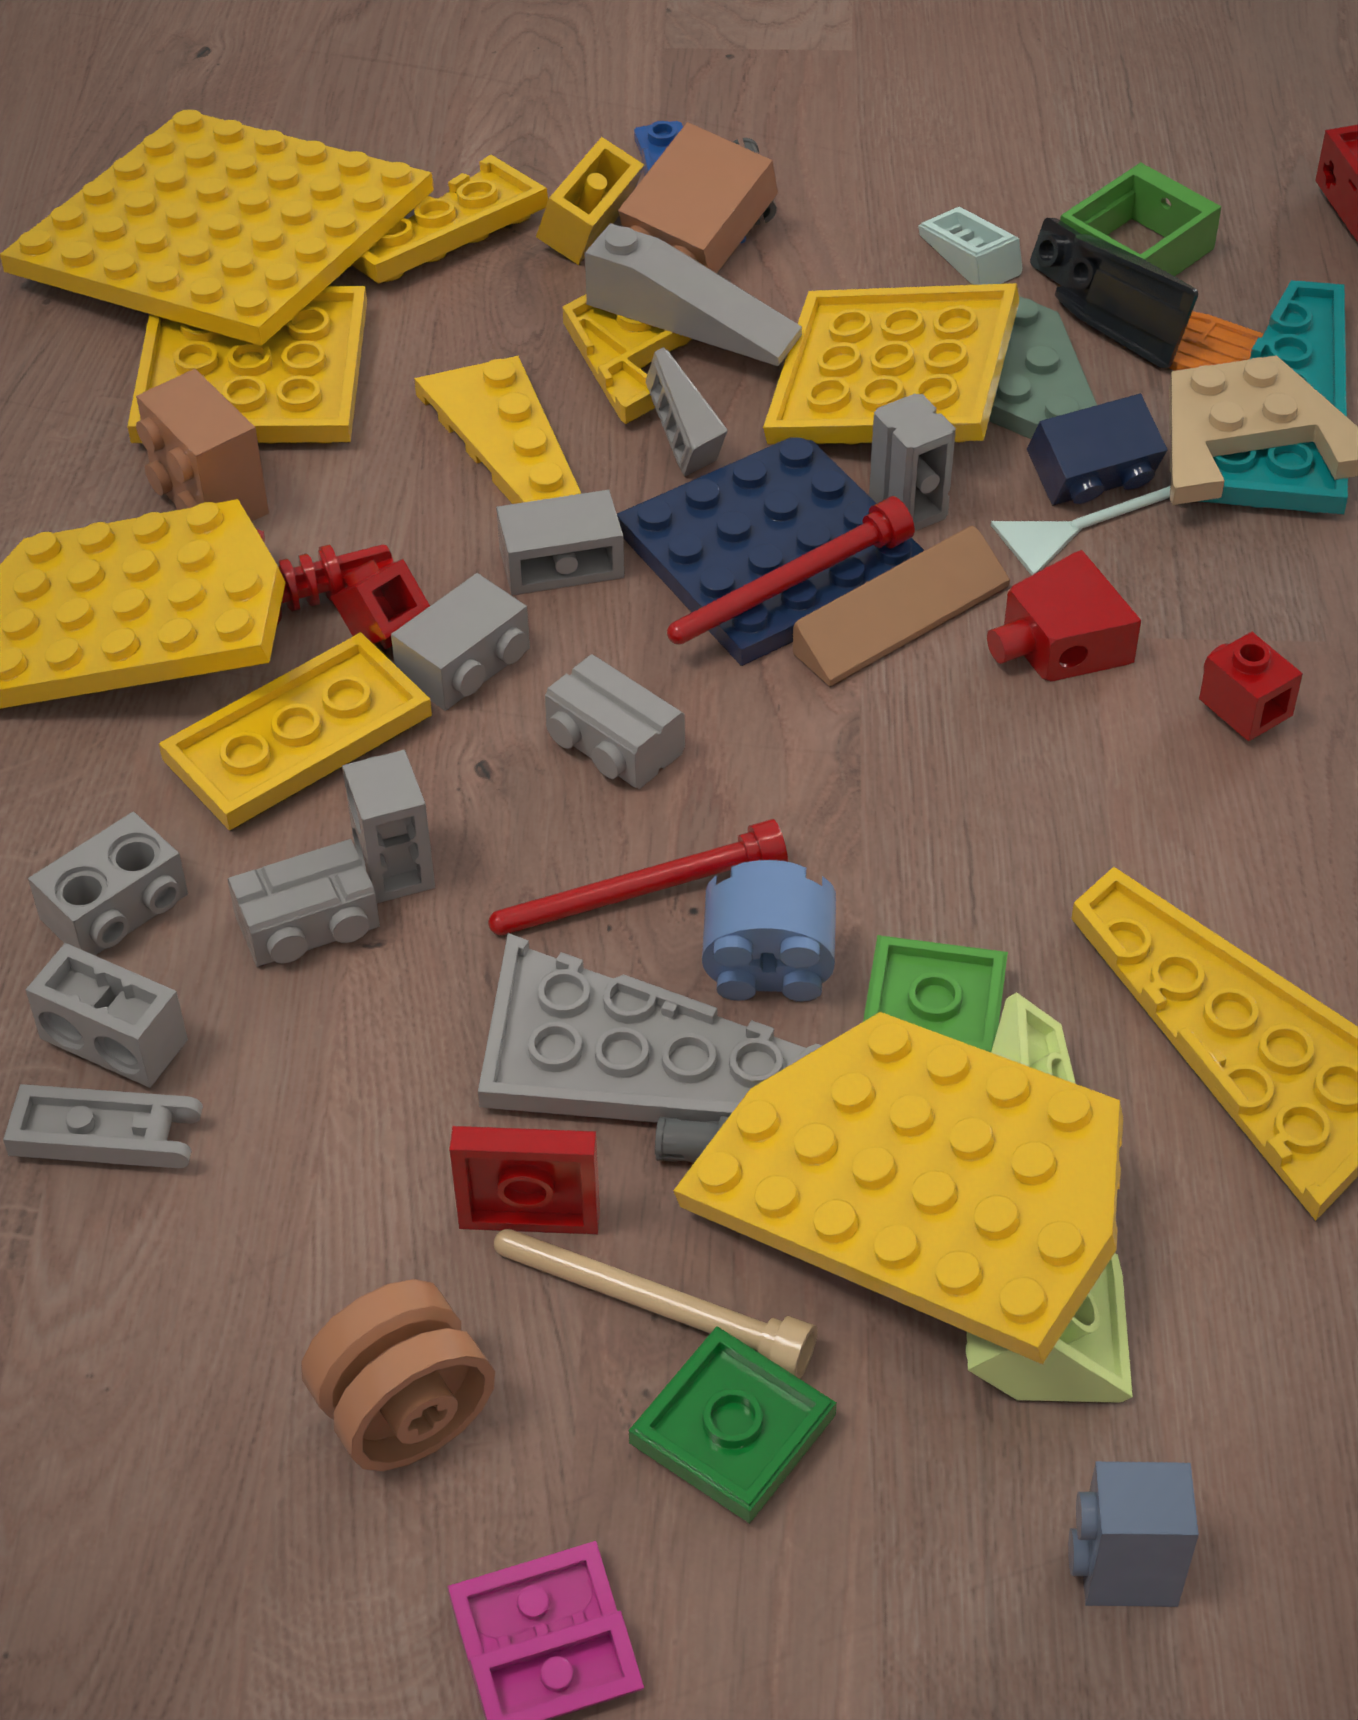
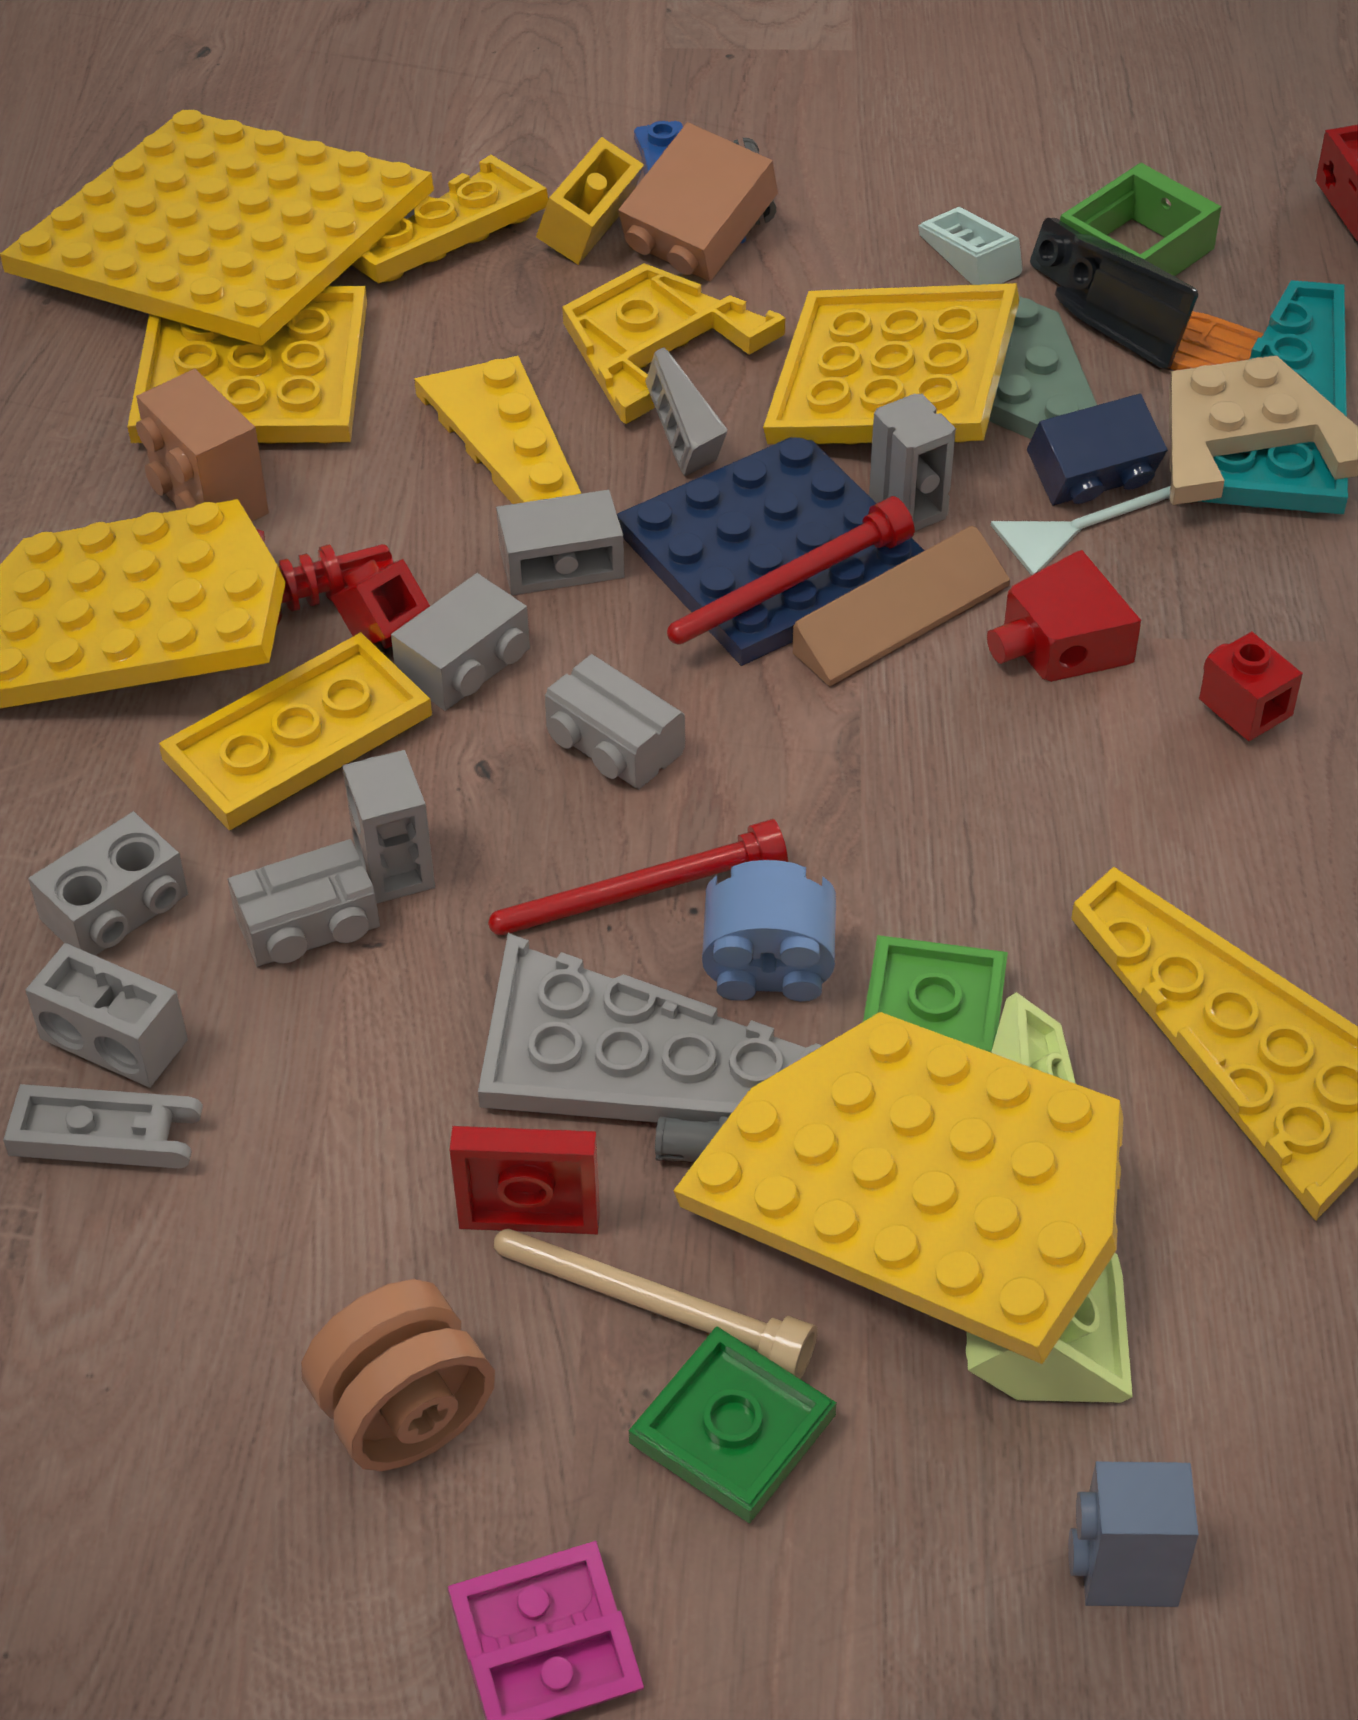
light grey wedge [585,223,802,366] -> none

